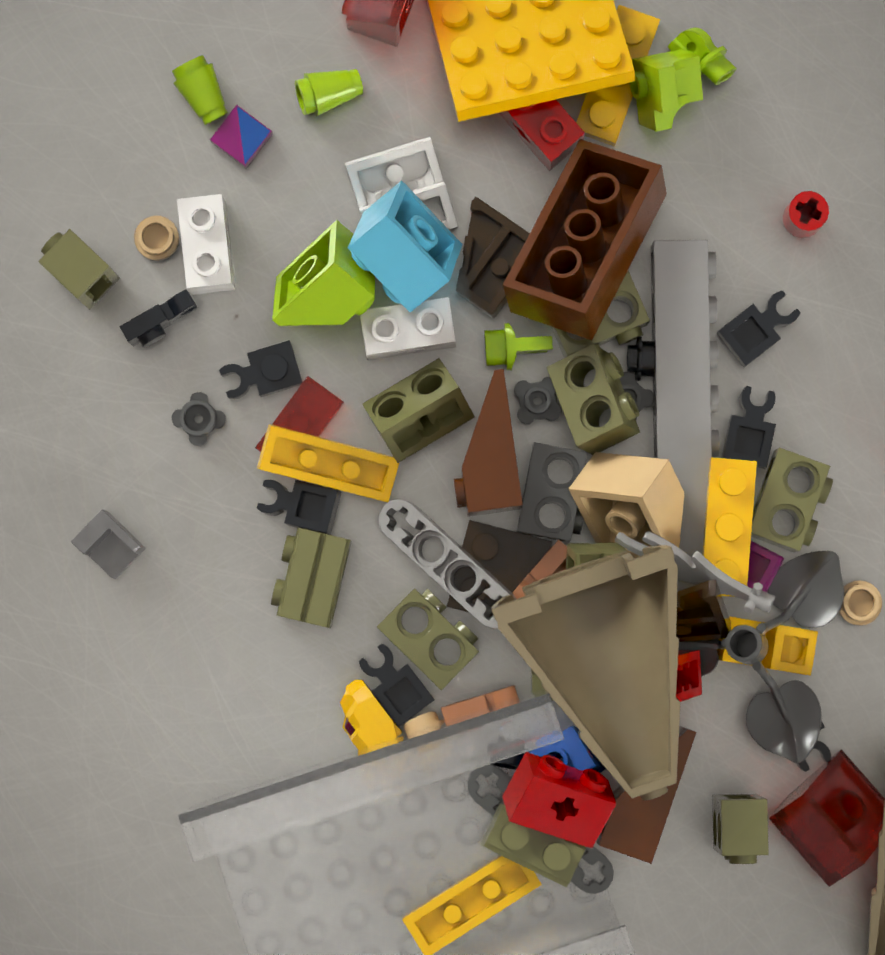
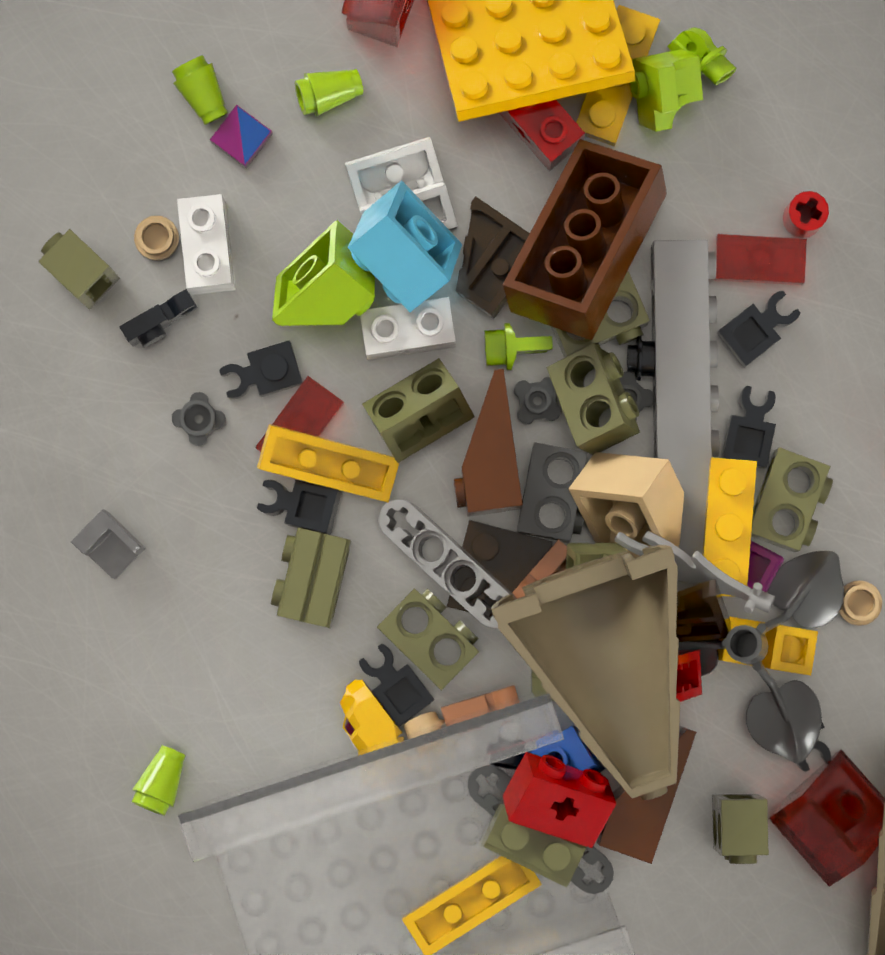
none -> lime cone [132,745,186,816]
none -> clear red plate [714,234,807,285]

